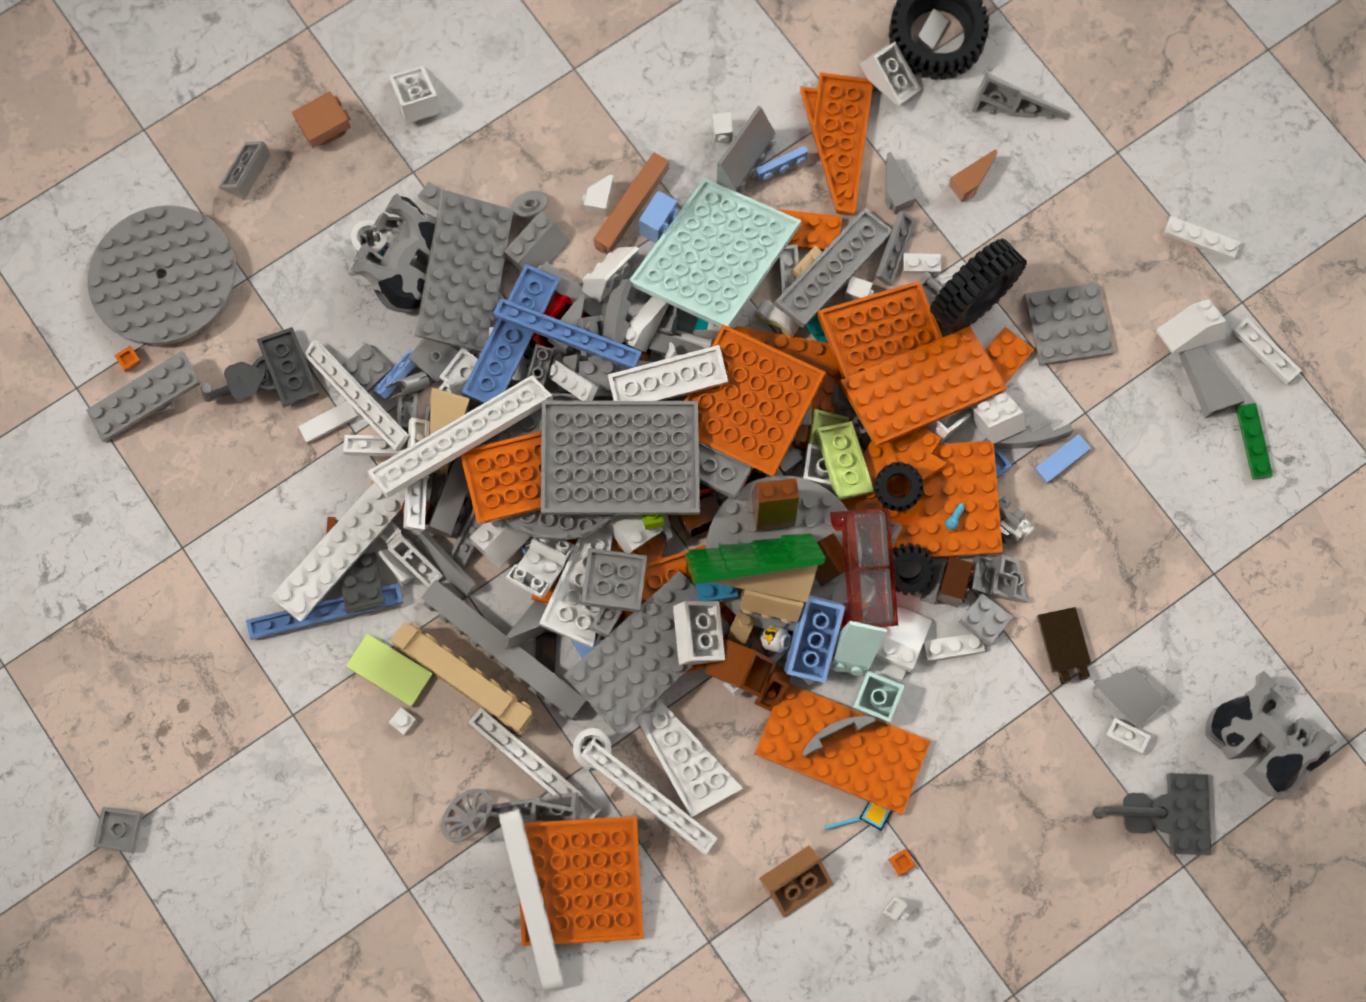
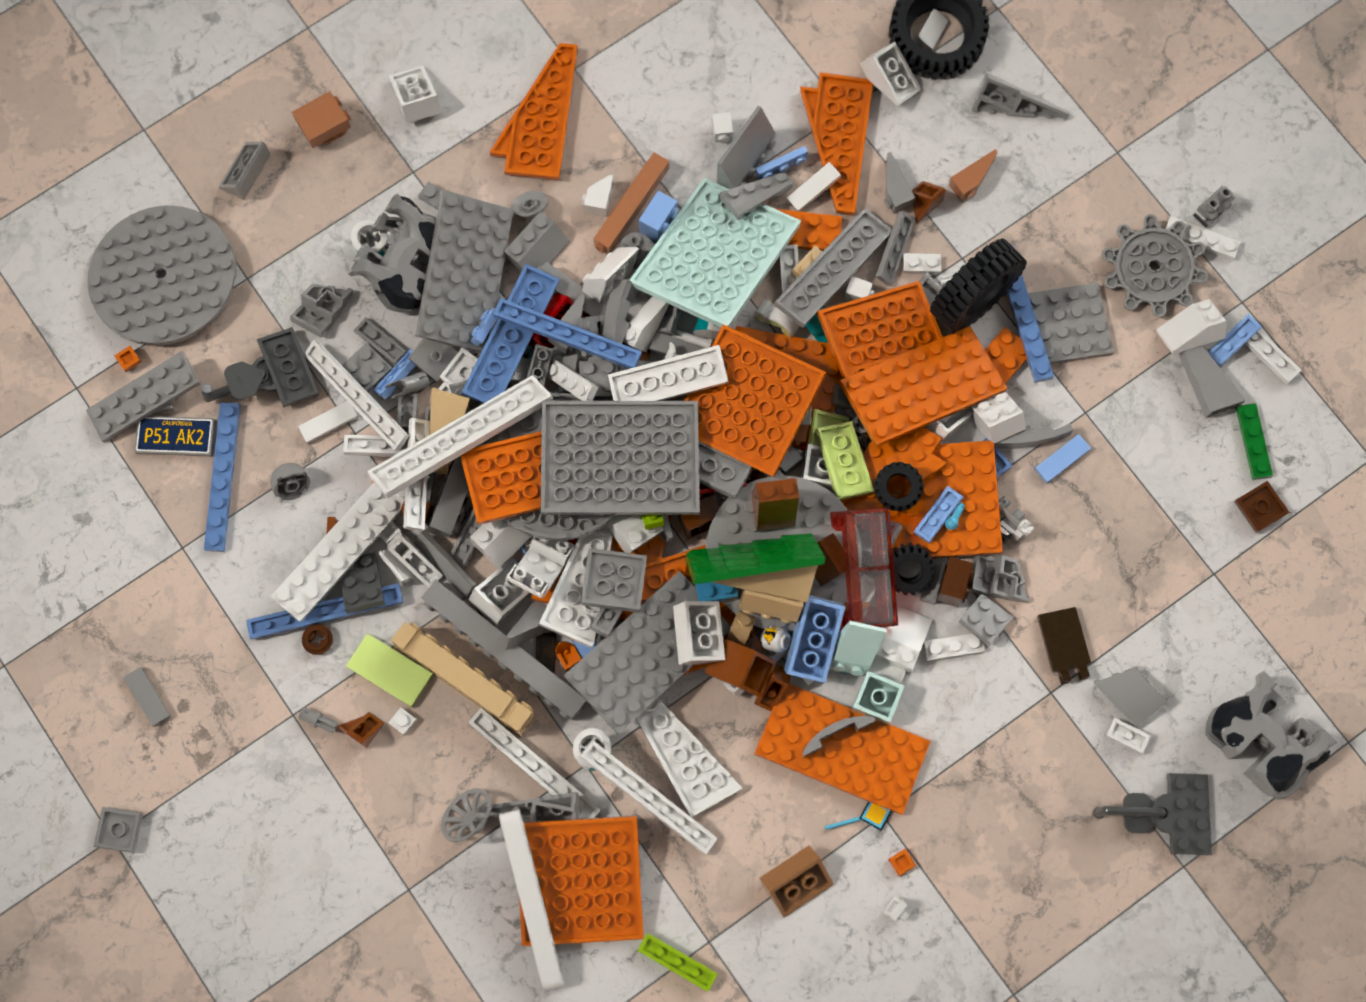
none -> light grey tile [124,667,171,727]
none -> tile [134,416,215,457]
none -> medium blue plate [204,403,241,552]
none -> light grey cylinder [270,463,311,500]
none -> light grey slope [290,284,353,337]
none -> light grey axle [298,707,338,733]
none -> reddish brown gear [302,624,333,655]
none -> dark orange slope [337,712,384,748]
none -> light grey tile [353,317,408,366]
none -> white slope [468,557,531,627]
none -> light blue plate [470,308,497,346]
none -> orange wing [490,43,578,180]
none -> orange plate [555,641,582,672]
none -> light grey plate [619,232,654,269]
none -> lime plate [637,933,718,992]
none -> light grey wing [720,172,793,221]
none -> white tile [787,162,842,212]
none -> dark orange slope [912,181,946,224]
none -> light blue tile [914,486,963,544]
none -> medium blue plate [1007,245,1054,383]
none -> light grey plate [1102,214,1208,317]
none -> light grey hips [1193,186,1235,228]
none -> light blue tile [1208,314,1262,367]
none -> reddish brown plate [1234,481,1290,533]

